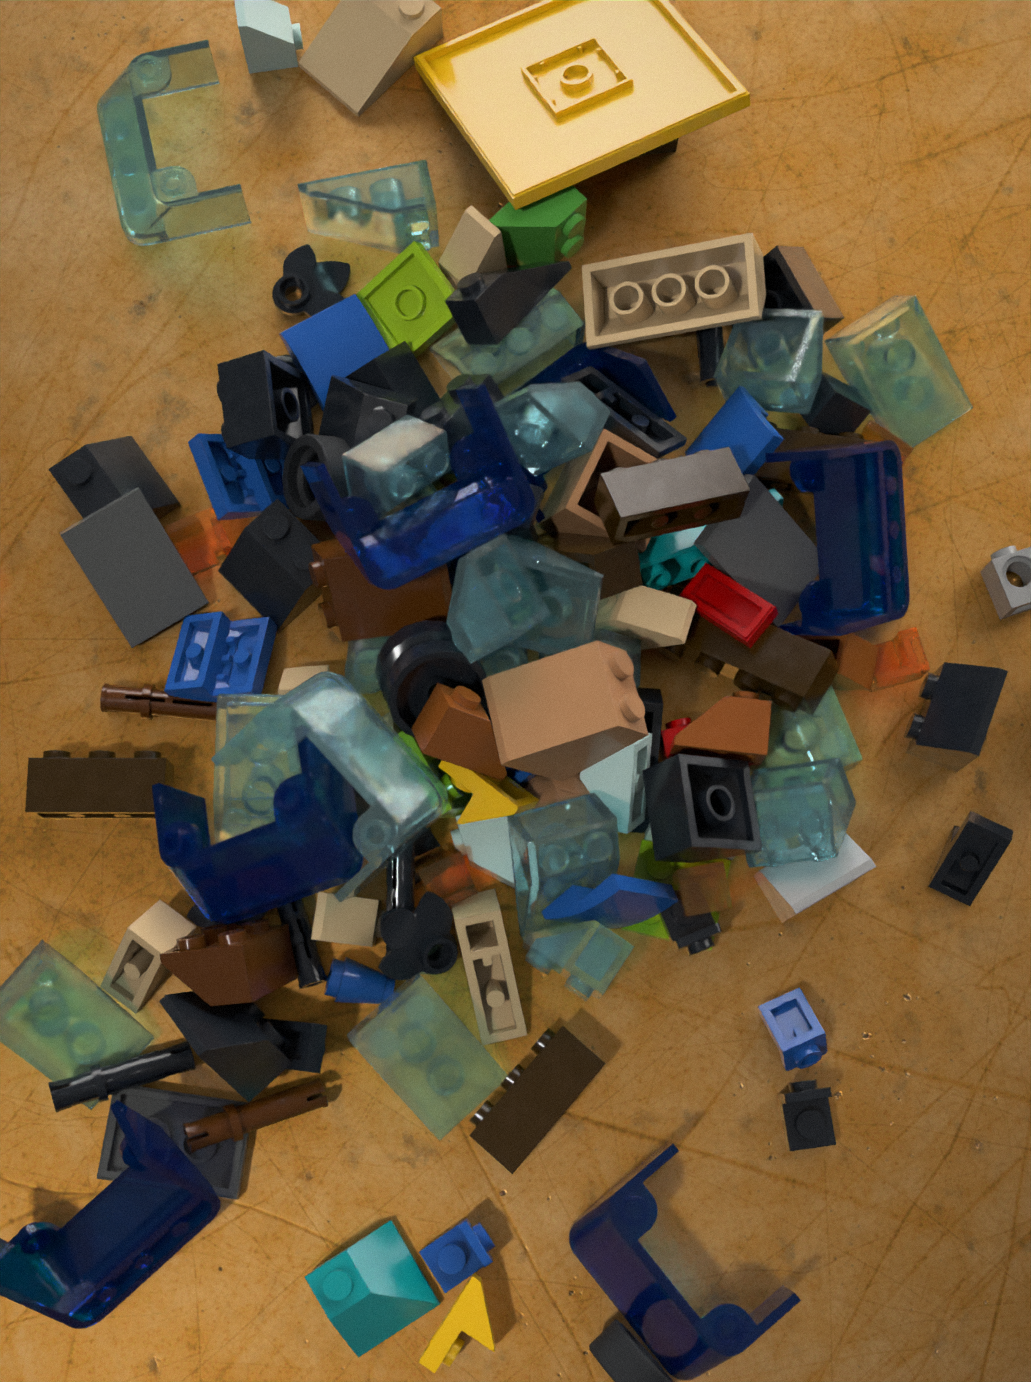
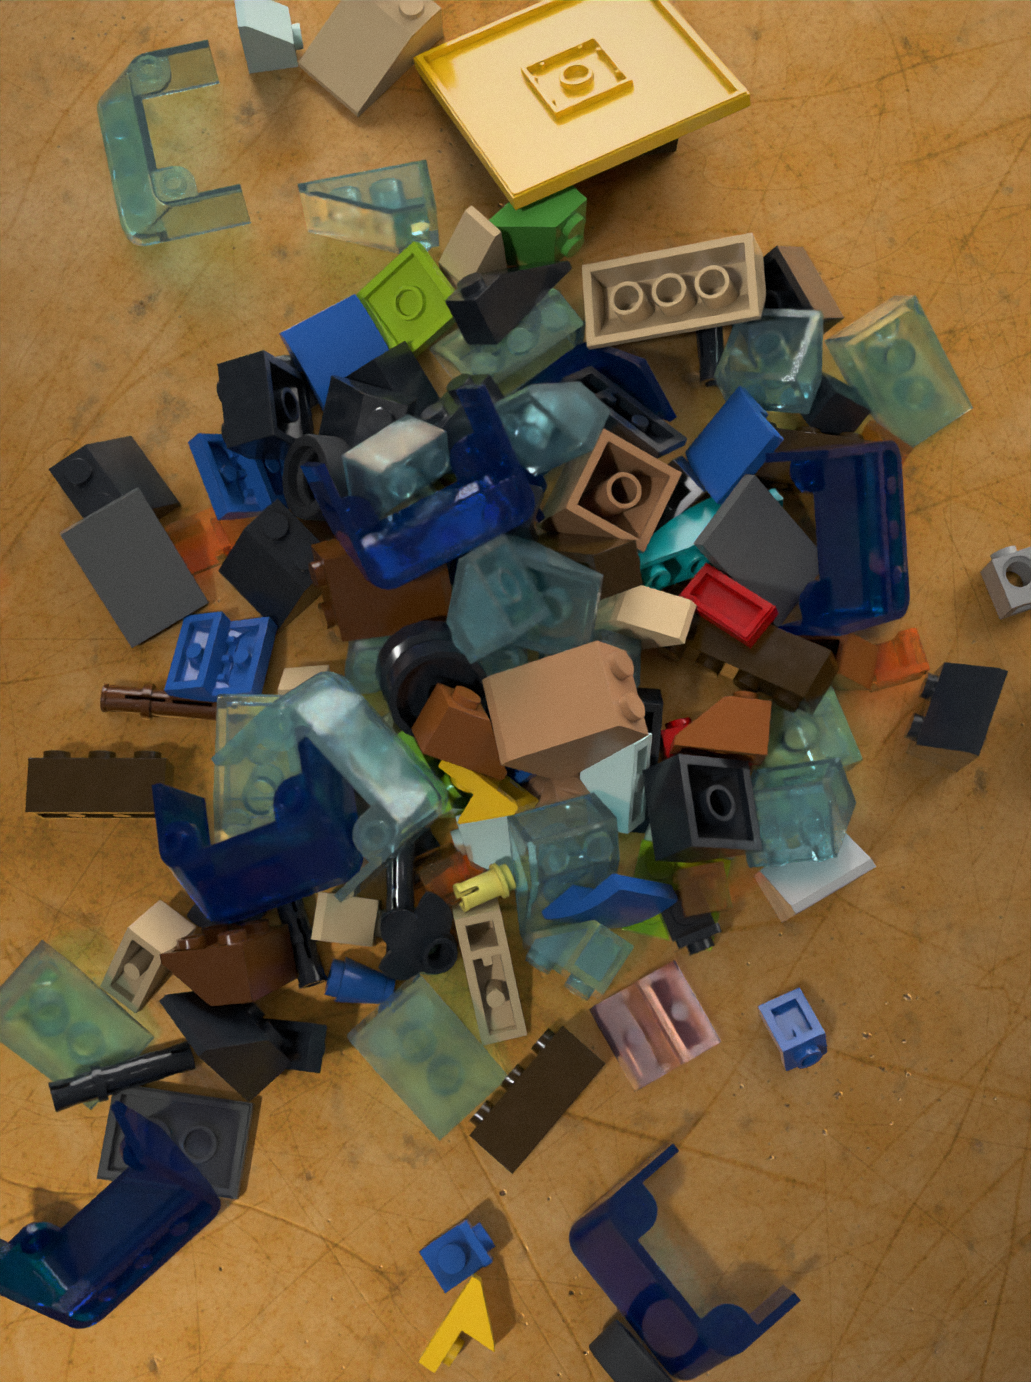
reddish brown pin [182,1077,328,1154] -> none
black plate [272,244,351,317] -> none
teal slope [305,1220,440,1358] -> none
brick [594,447,750,545] -> none
black bracket [778,1079,836,1151] -> none
black slope [928,811,1013,906] -> none
none -> light yellow pin [453,863,516,912]
none -> slope [589,960,722,1091]

